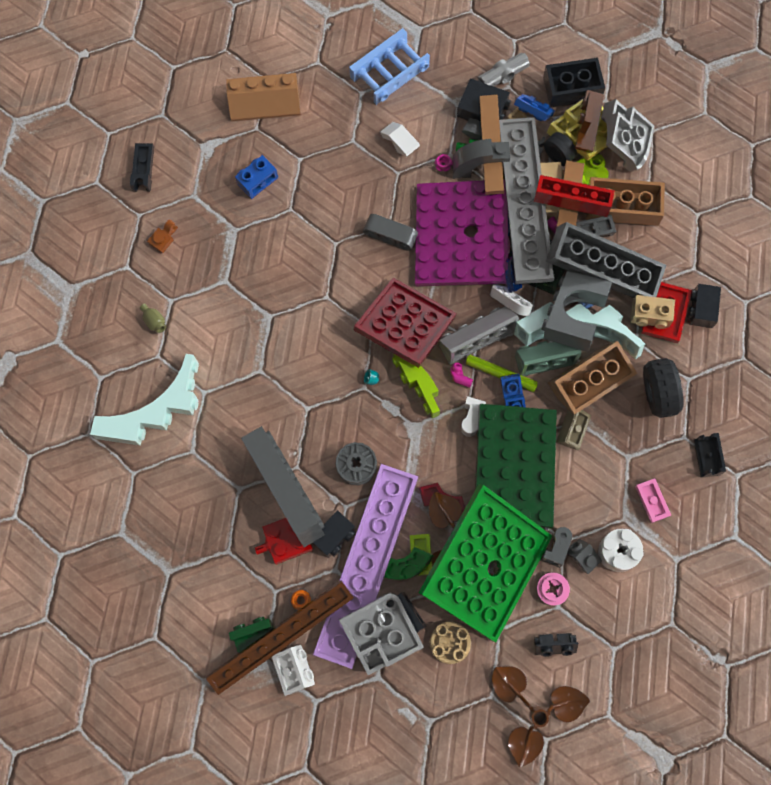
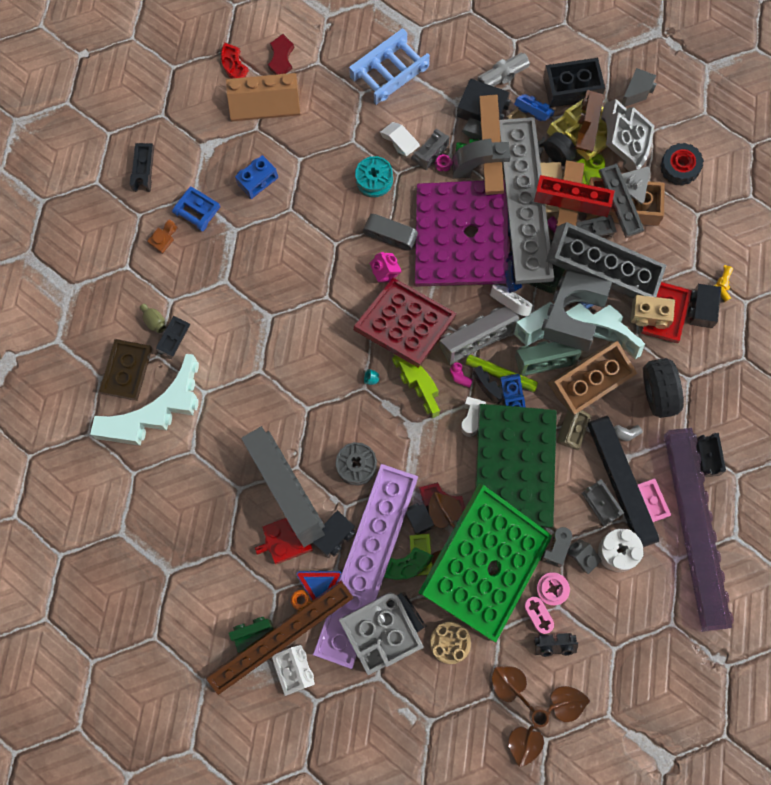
none -> dark brown plate [99,339,152,401]
none -> black hinge [156,315,191,359]
none -> blue plate [172,186,221,231]
none -> red tile [221,42,249,79]
none -> dark red tile [268,34,294,75]
none -> piece [297,571,341,600]
none -> teal wheel [355,156,393,197]
none -> dark pink brick [369,252,402,282]
none -> black brick [406,503,434,535]
none -> flat silver hinge [411,129,449,170]
none -> black slope [473,366,504,404]
none -> bright pink beam [524,597,554,634]
none -> flat silver hinge [581,479,624,527]
none -> black beam [588,416,659,548]
none -> dark grey tile [599,163,644,238]
none -> light grey arm [614,425,643,441]
none -> dark grey slope [621,68,657,107]
none -> light grey piece [622,167,650,204]
none -> black wheel [660,143,704,186]
none -> clear purple brick [664,428,734,632]
none -> yellow piece [714,265,733,302]

